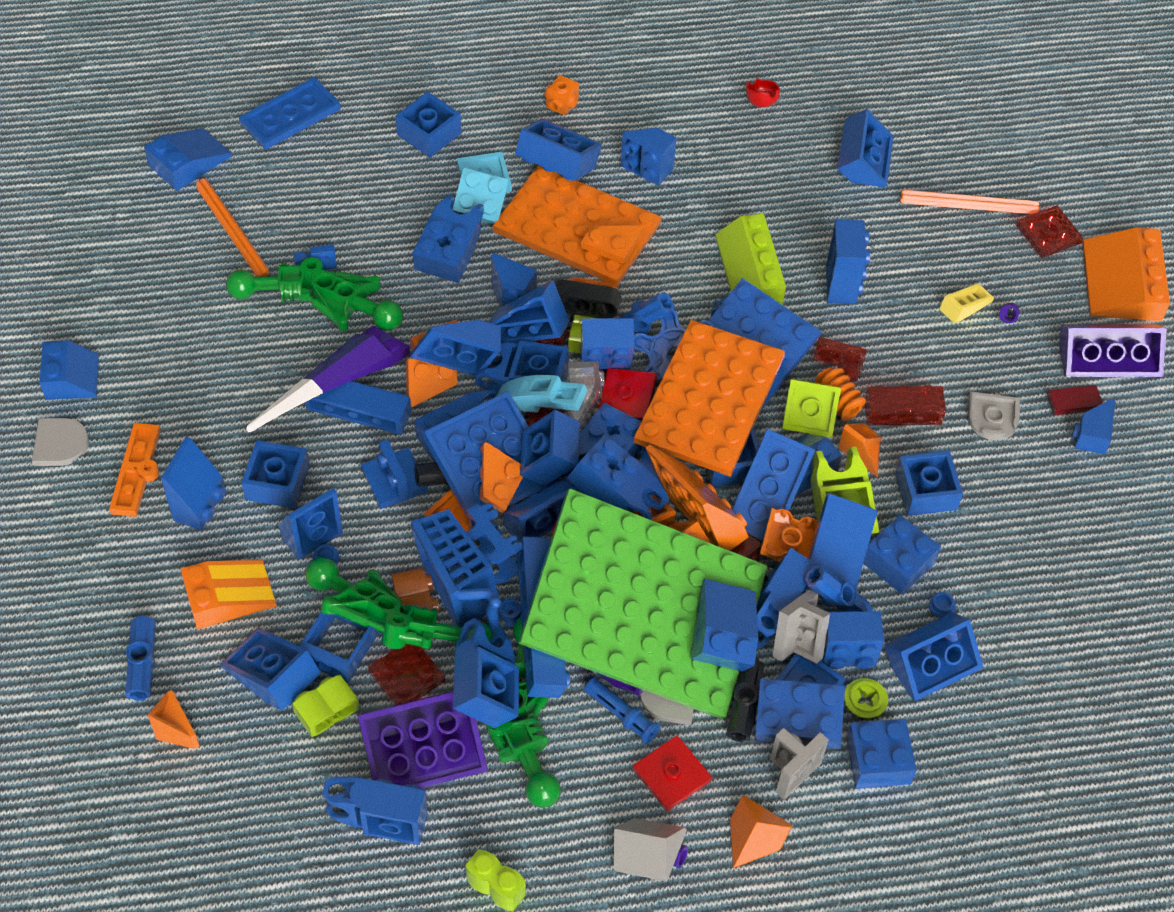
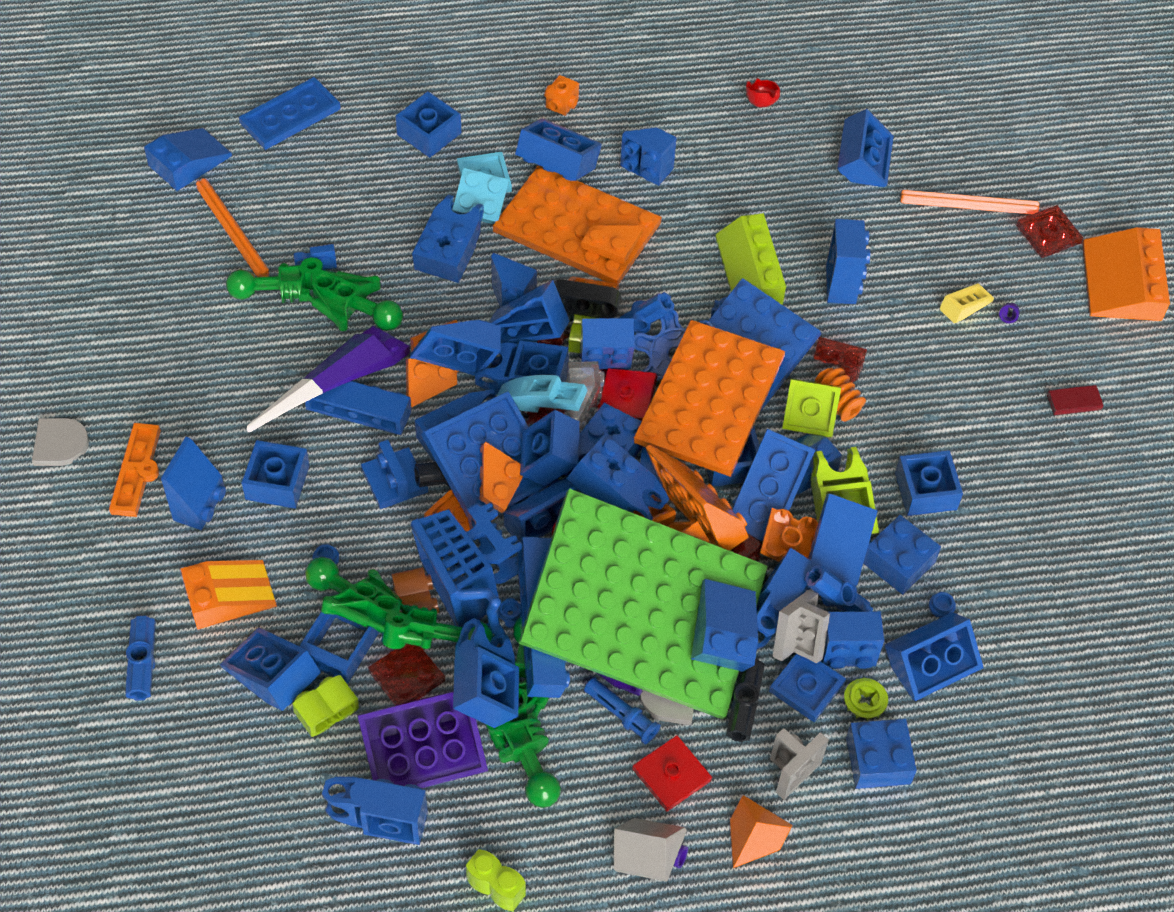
blue slope [39,340,99,400] -> none
orange slope [148,690,199,749] -> none
blue slope [279,488,343,560] -> none
blue brick [756,678,845,749] -> none
orange slope [838,423,883,477] -> none
clear red brick [865,385,946,426] -> none
light grey tile [968,391,1020,440] -> none
dark purple slope [1059,324,1167,377] -> none
blue slope [1072,399,1115,455] -> none

